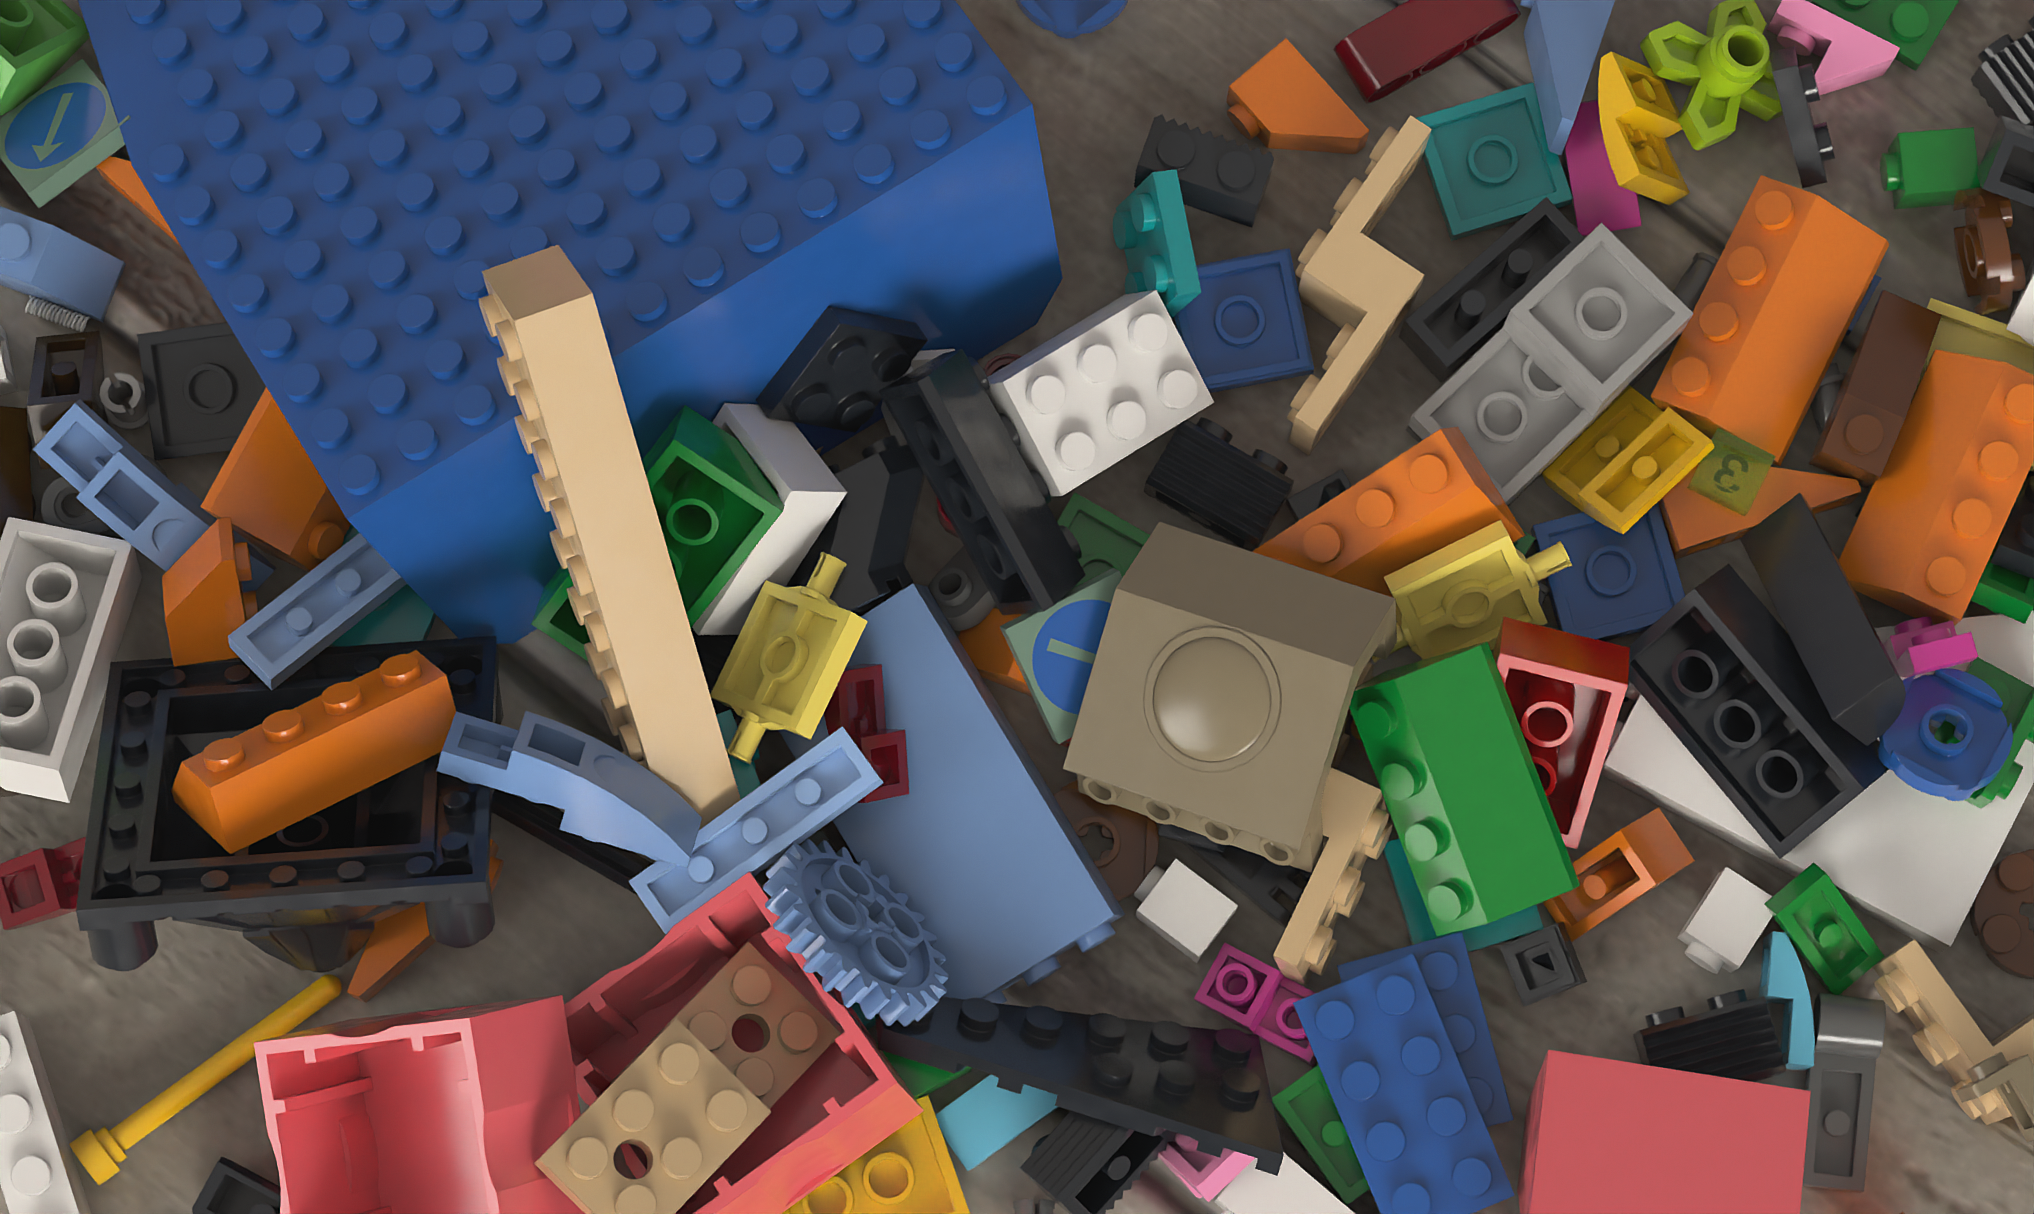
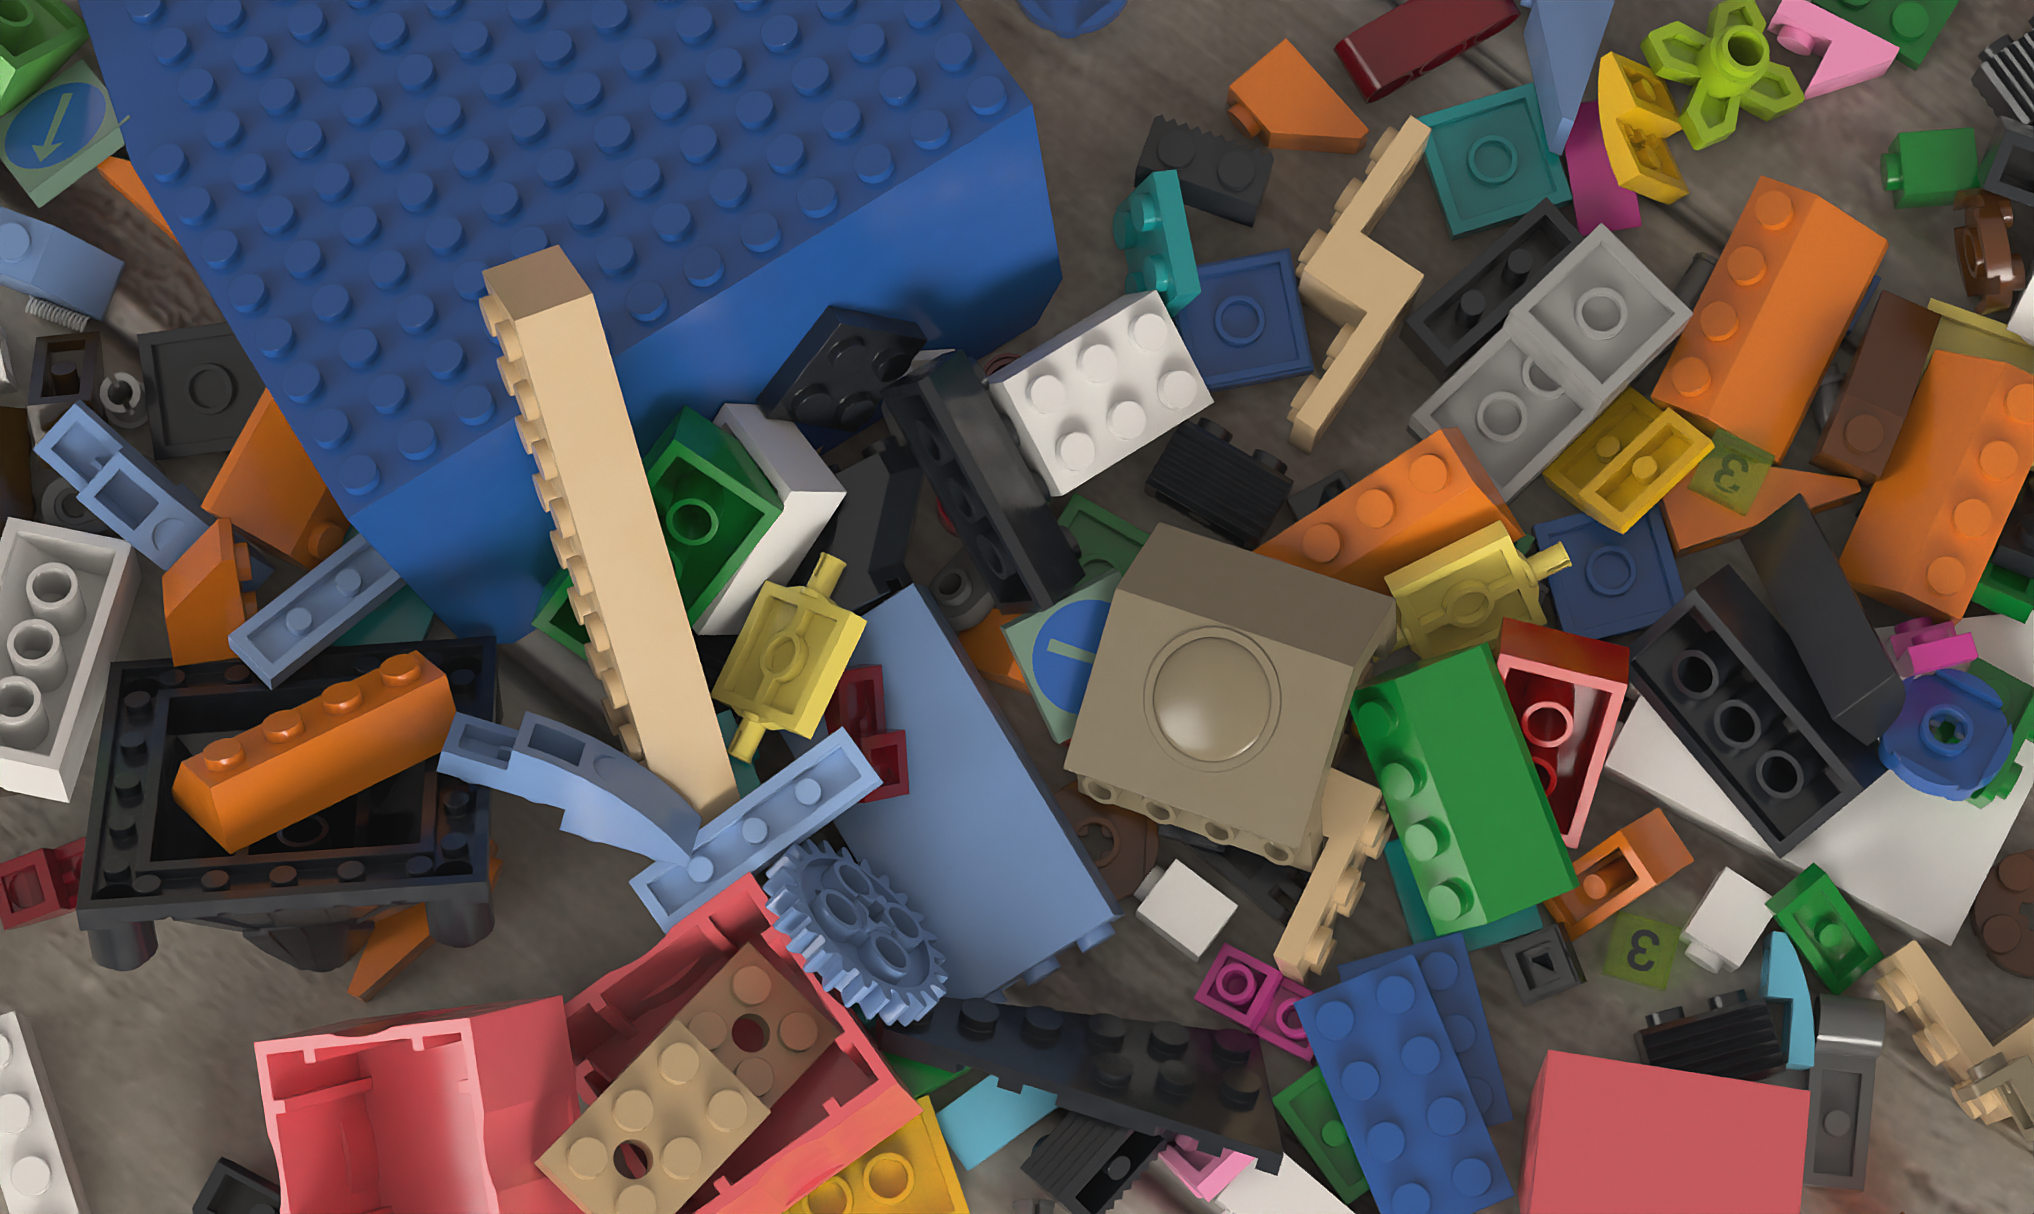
yellow piece [69,974,342,1186] -> none
black axle [491,789,653,895] -> none
black plate [1770,46,1835,189] -> none
none -> clear neon green tile [1601,911,1681,992]

